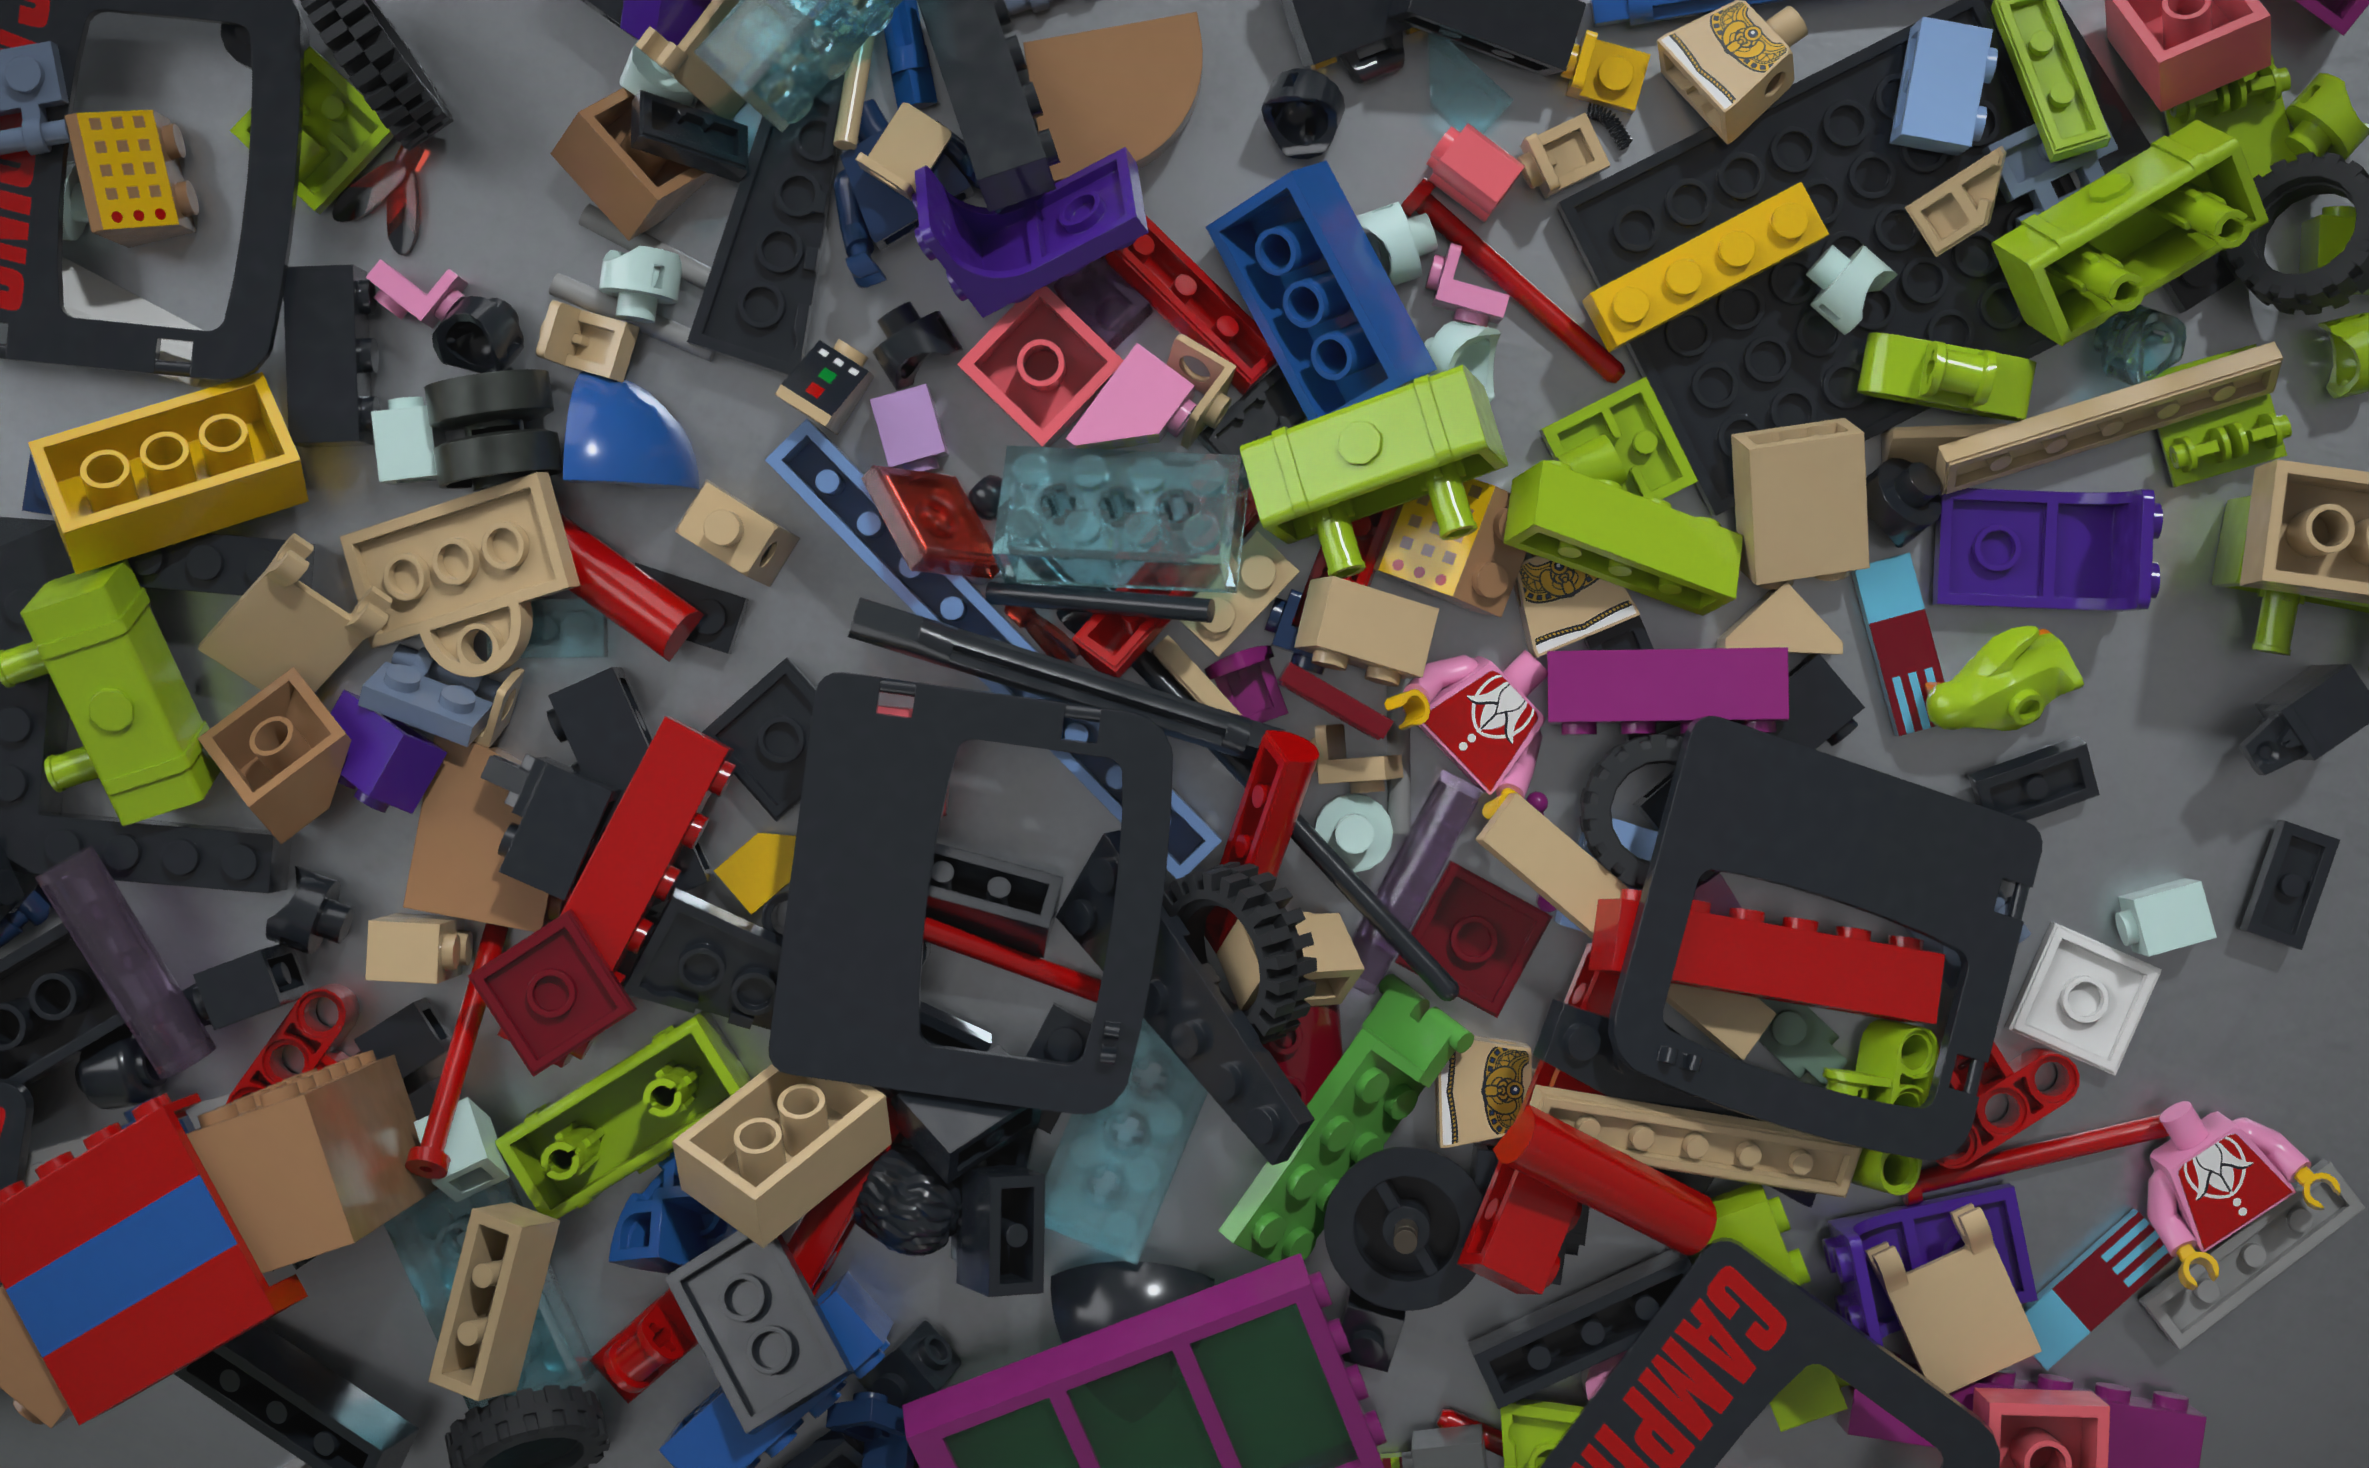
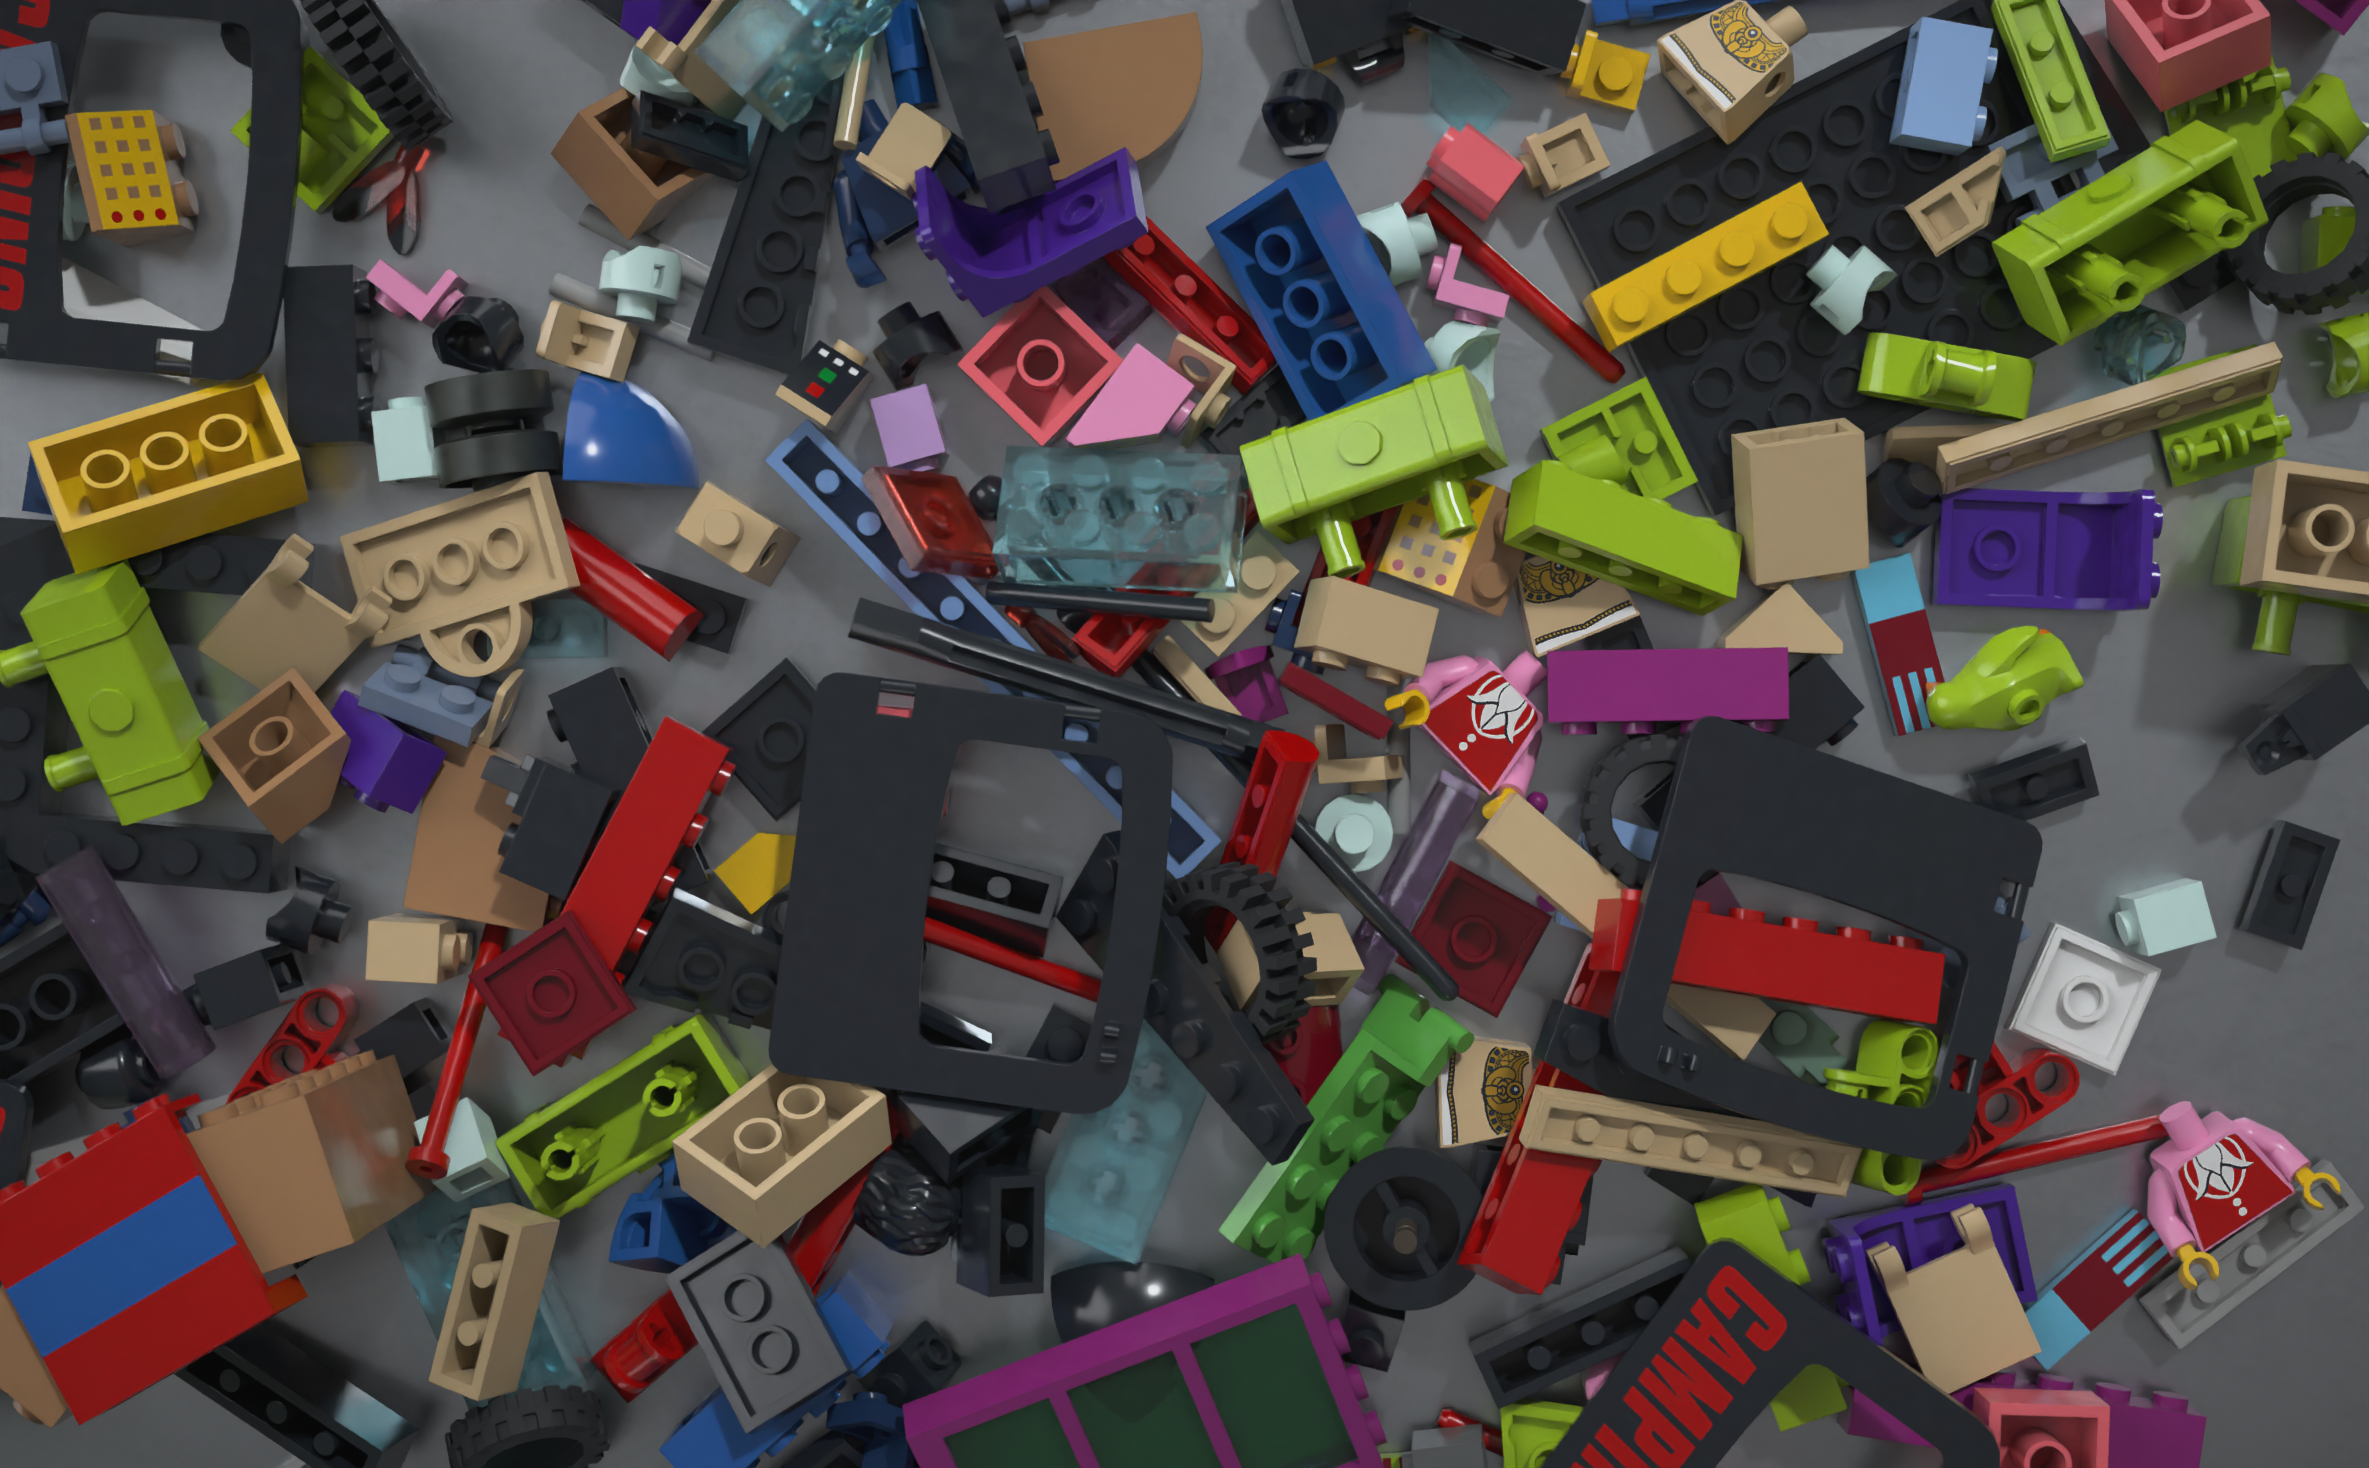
red brick [1493,1104,1717,1256] -> none
black leg [1587,102,1633,151] -> none

